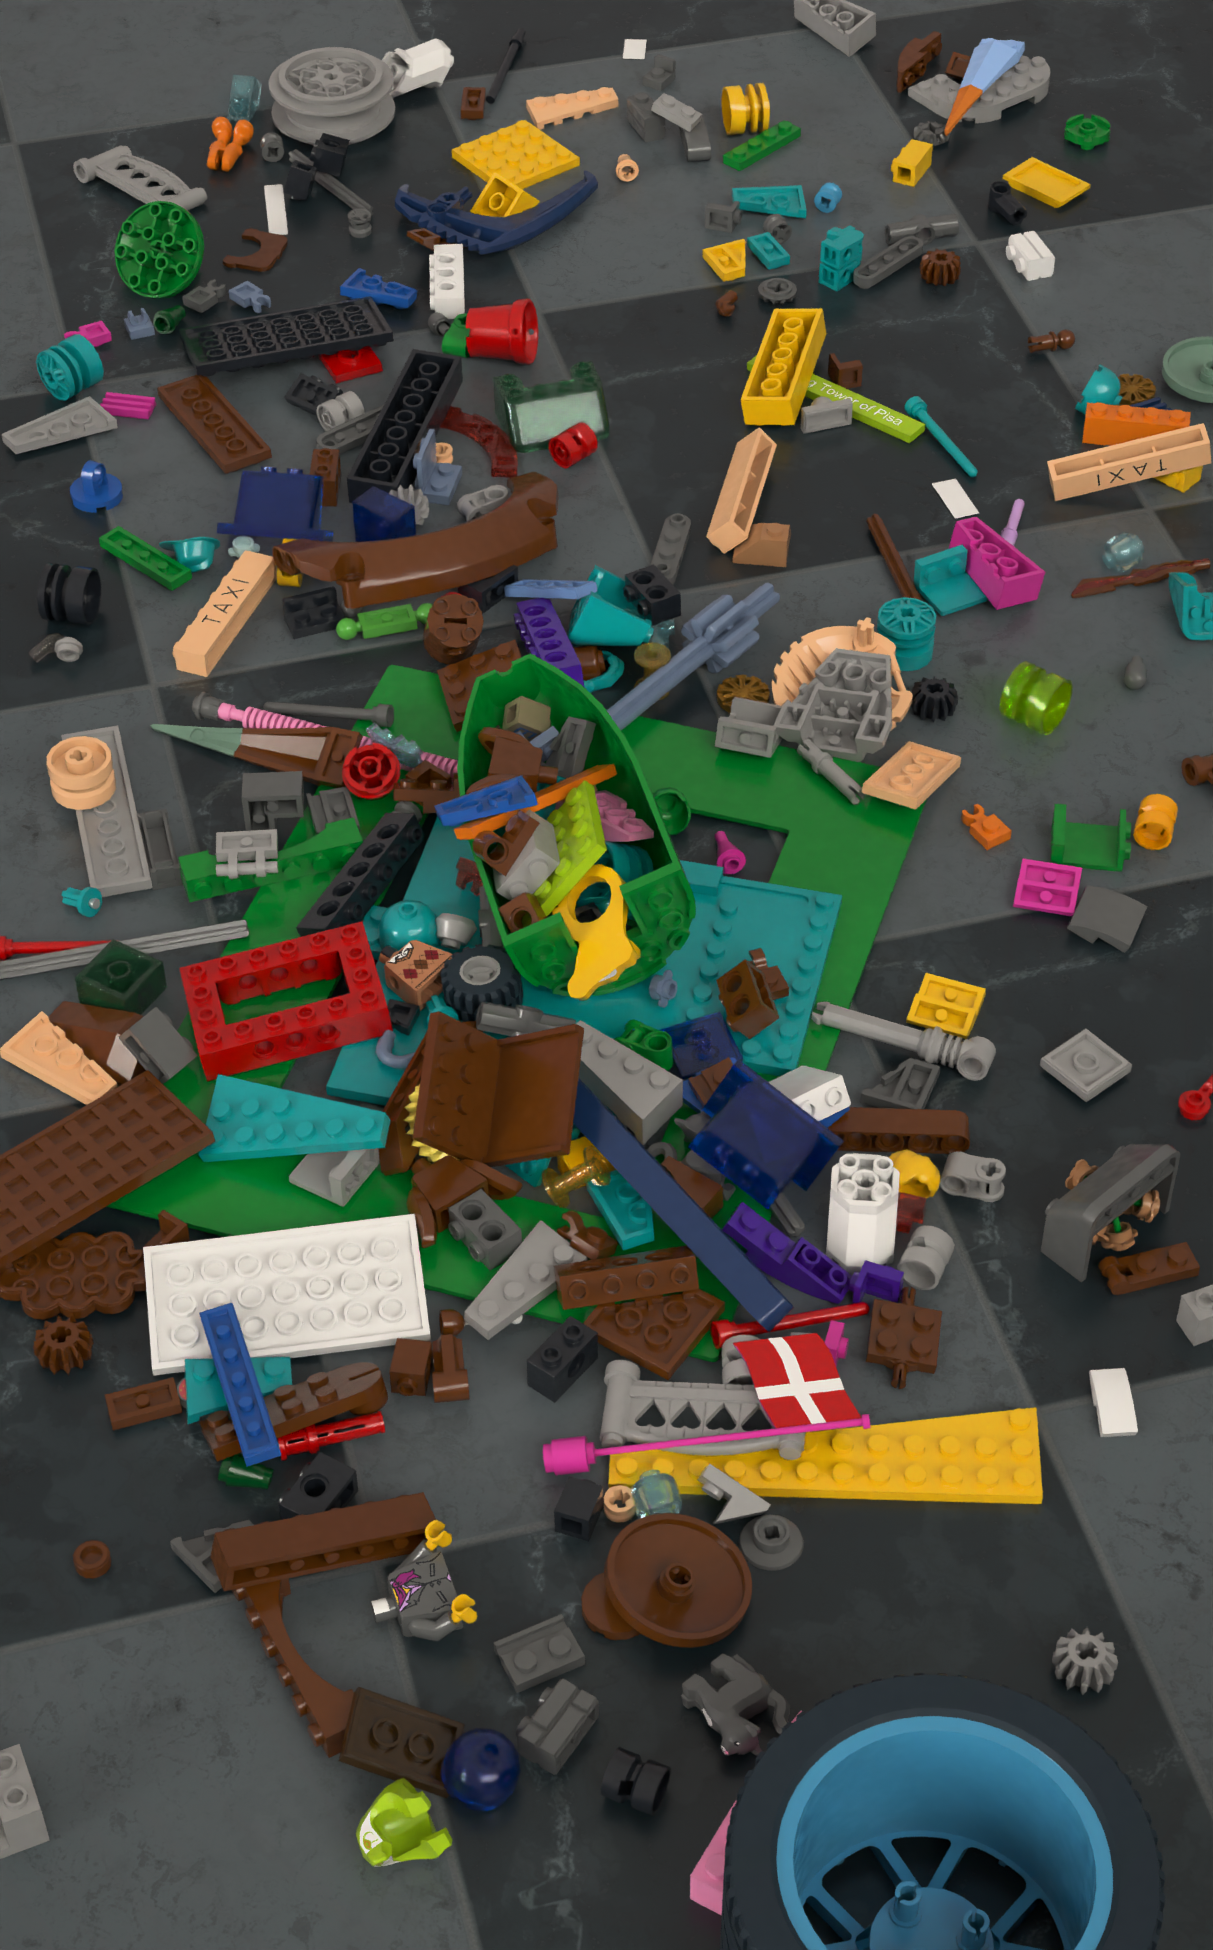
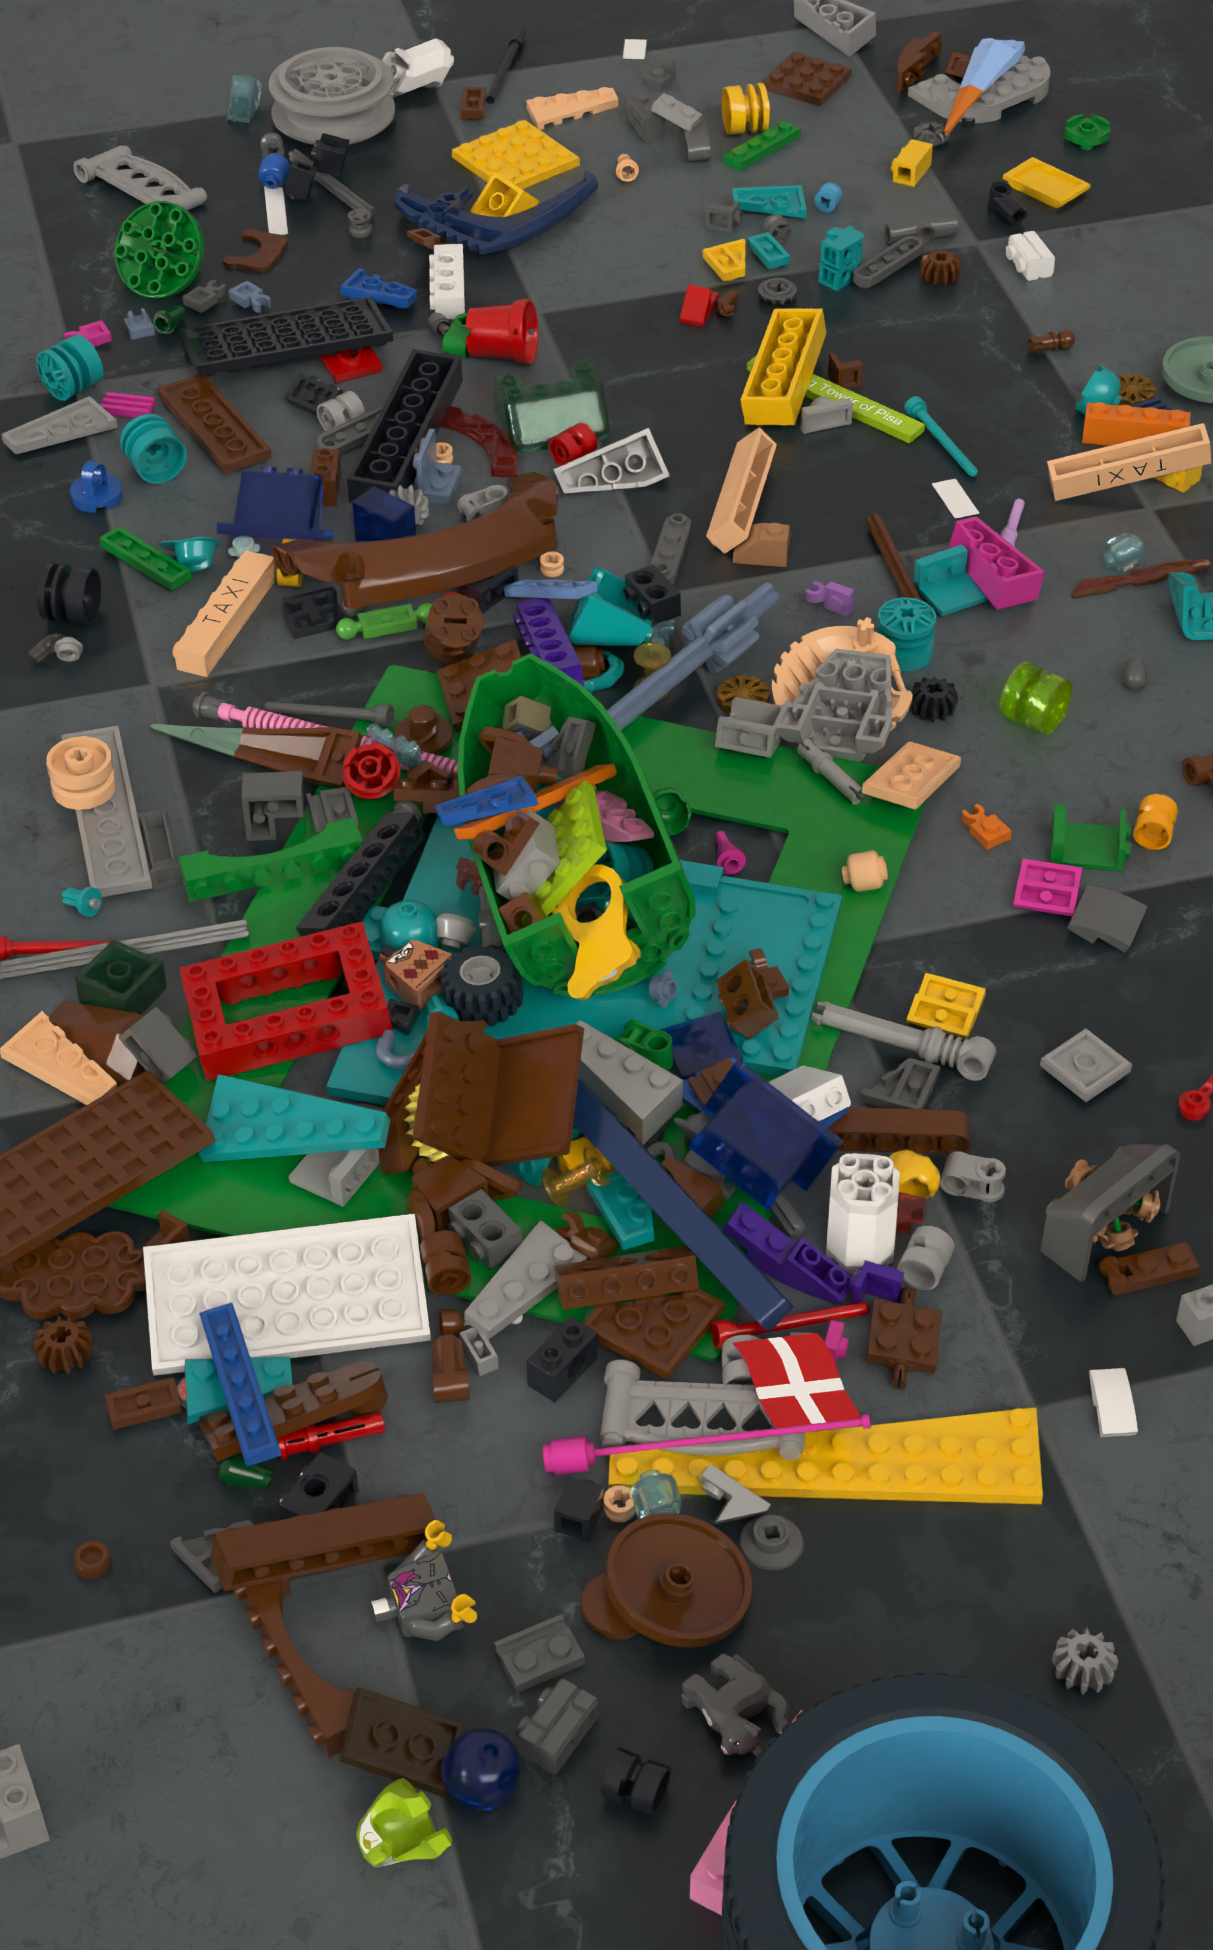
orange piece [207,116,254,172] -> none
light grey plate [216,829,278,879] -> none
reddish brown brick [389,1338,433,1396] -> none
dark grey piece [476,1001,576,1037] -> none
none -> teal wheel [120,414,187,484]
none -> blue head [258,153,290,189]
none -> reddish brown plate [395,705,453,756]
none -> reddish brown wheel [420,1230,472,1296]
none -> light grey piece [460,1327,499,1376]
none -> light nougat bush [540,552,564,577]
none -> light grey wedge [553,428,670,494]
none -> red slope [680,285,719,327]
none -> reddish brown plate [762,52,852,106]
none -> medium lavender plate [805,581,855,617]
none -> light nougat head [842,850,888,893]

